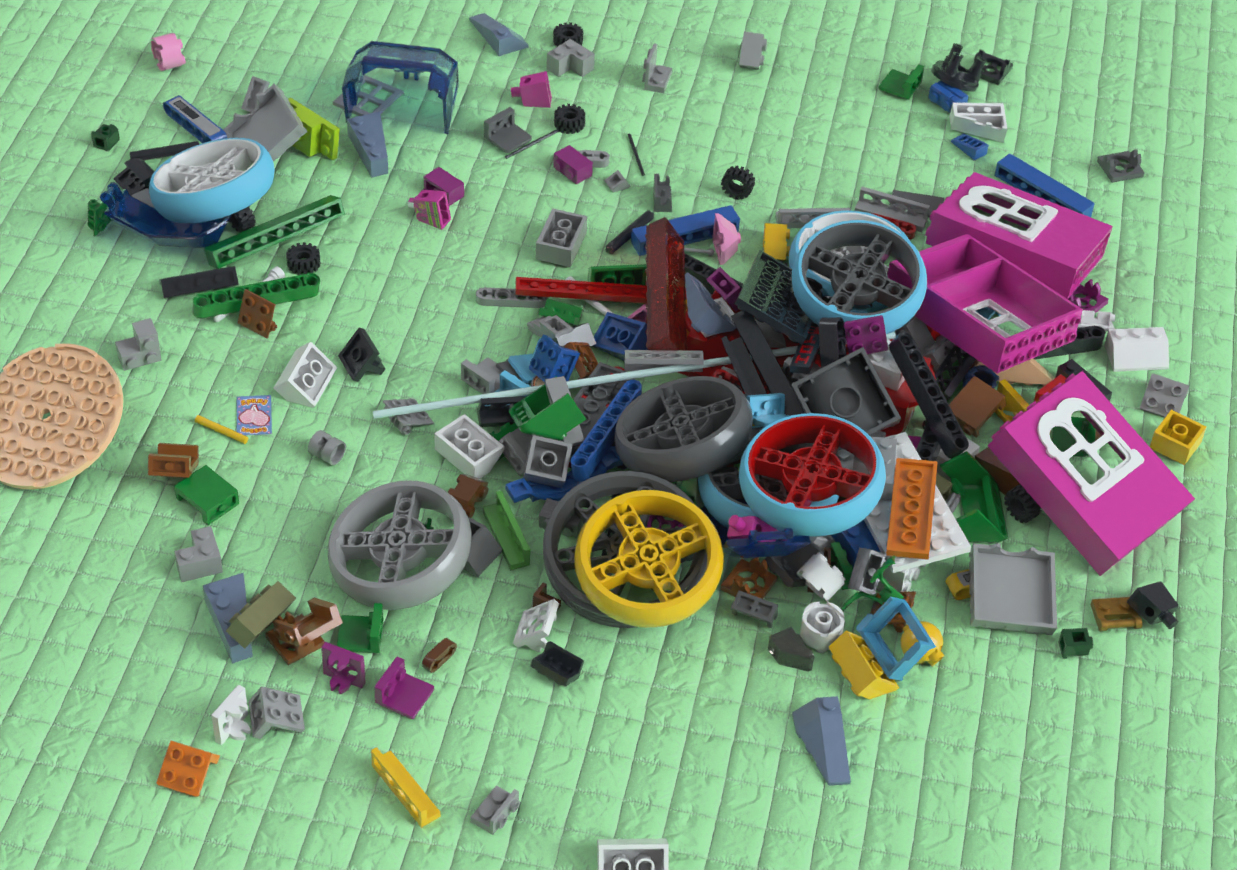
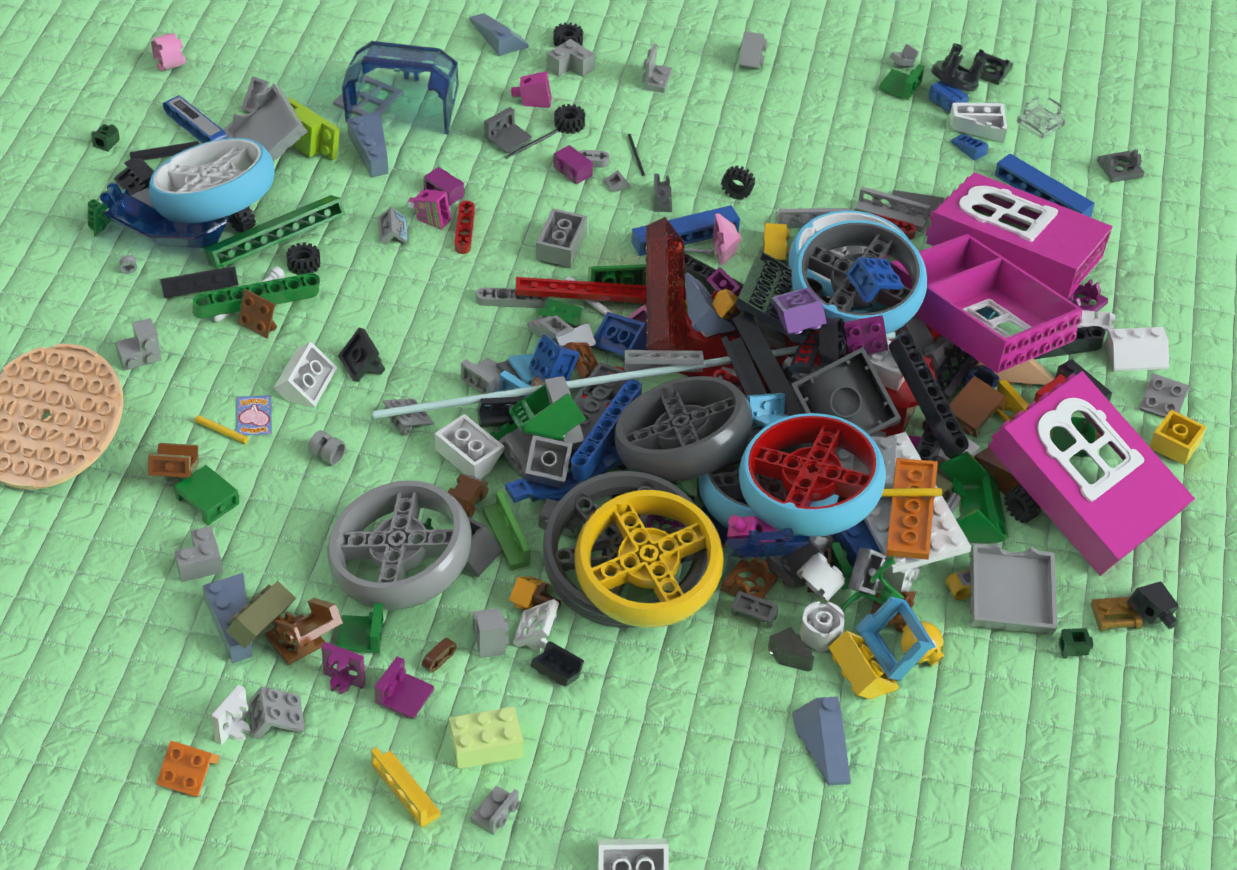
black axle [605,210,654,254] -> none
none -> light grey bush [119,255,137,274]
none -> light grey panel [378,207,408,244]
none -> yellowish green brick [449,706,524,769]
none -> red beam [455,201,475,254]
none -> light grey brick [473,608,509,658]
none -> light orange slope [509,576,550,610]
none -> light orange slope [712,289,741,320]
none -> medium lavender slope [771,287,826,335]
none -> blue bracket [846,257,904,302]
none -> yellow bar [881,488,942,497]
none -> light grey bracket [889,44,919,67]
none -> clear panel [1017,97,1065,139]

